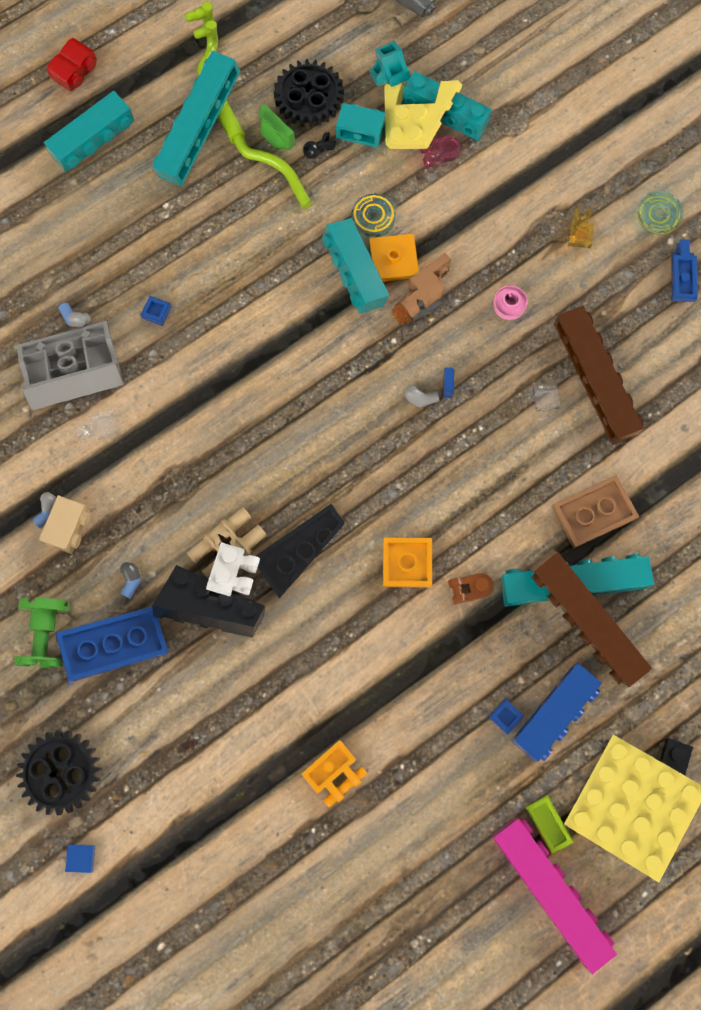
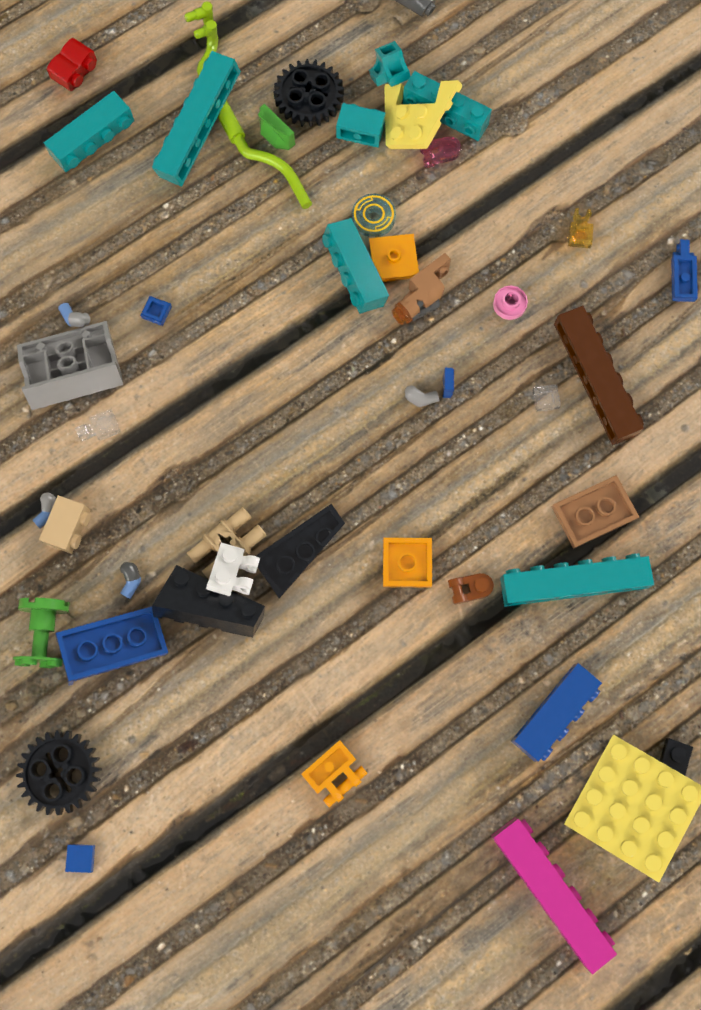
black arm [303,132,336,159] -> none
blue tile [488,699,524,735] -> none
lime tile [524,795,574,855] -> none
reddish brown brick [529,550,653,687] -> none
clear light blue tile [637,191,683,235] -> none

